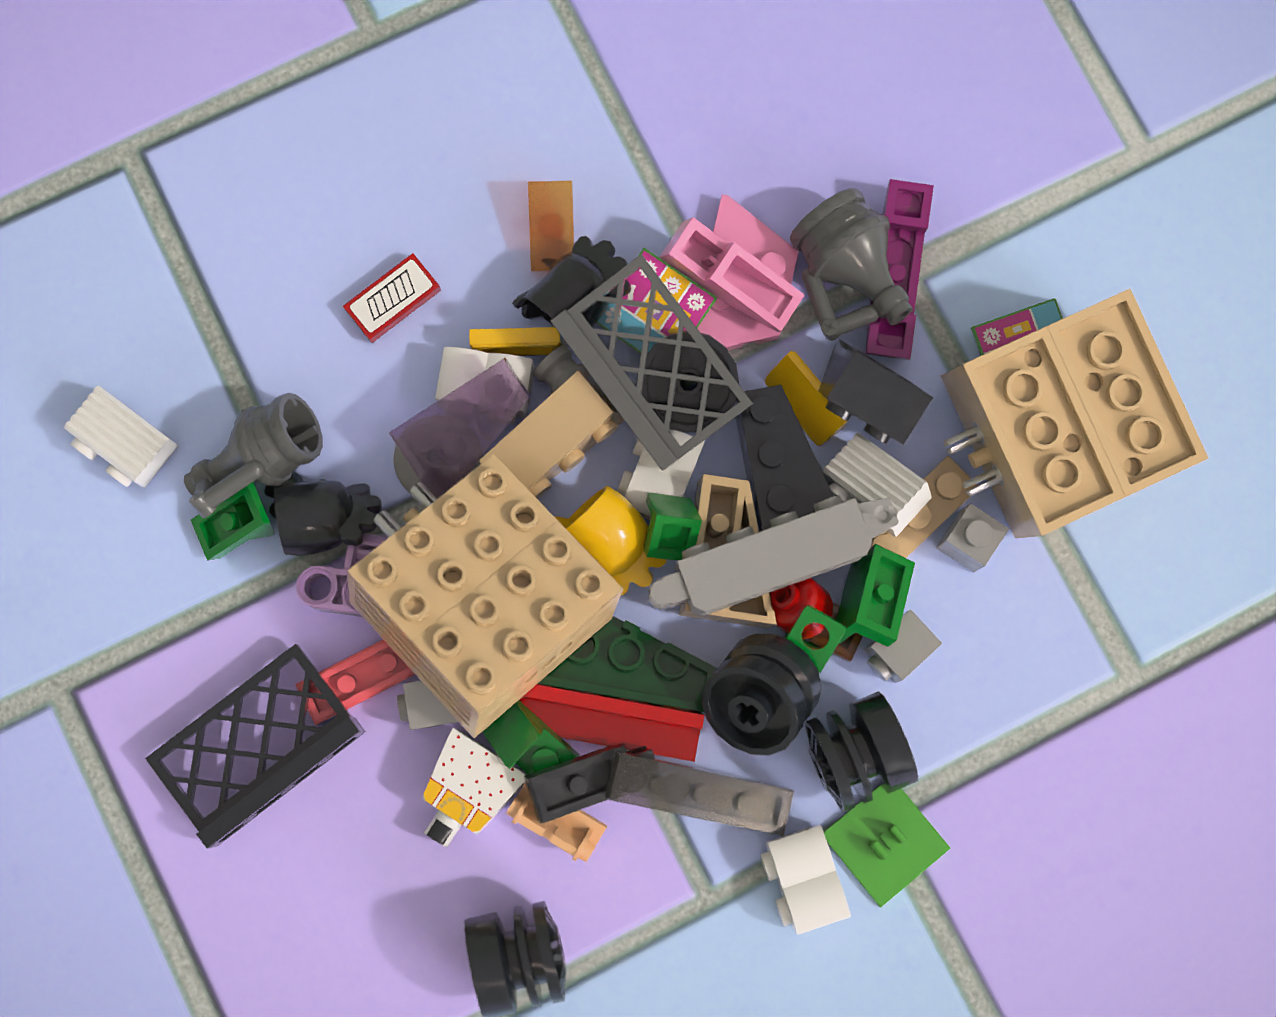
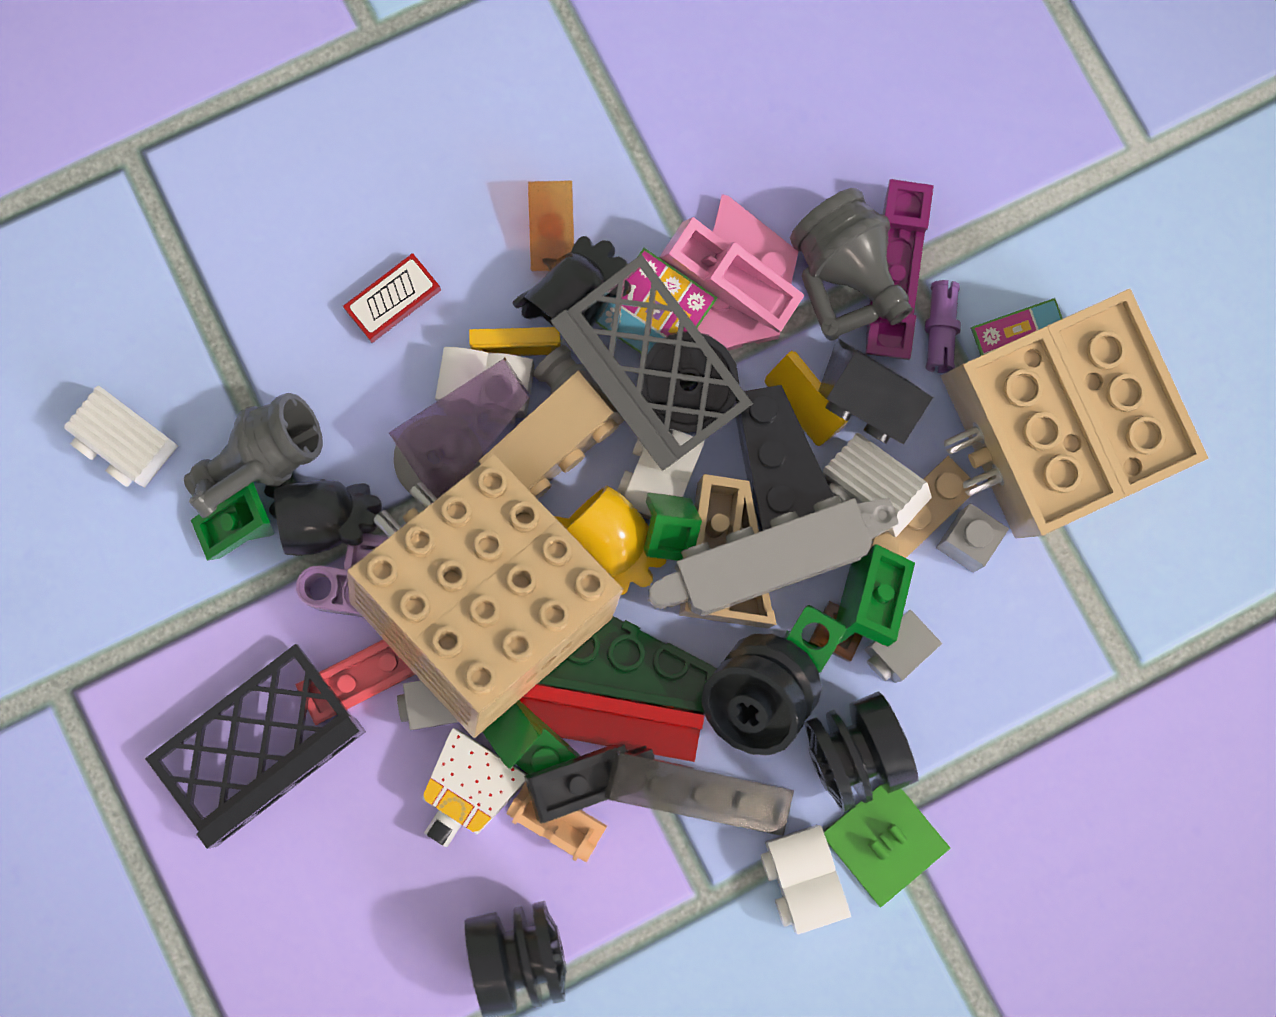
red head [769,578,833,639] -> none
none -> medium lavender pin [925,280,961,373]

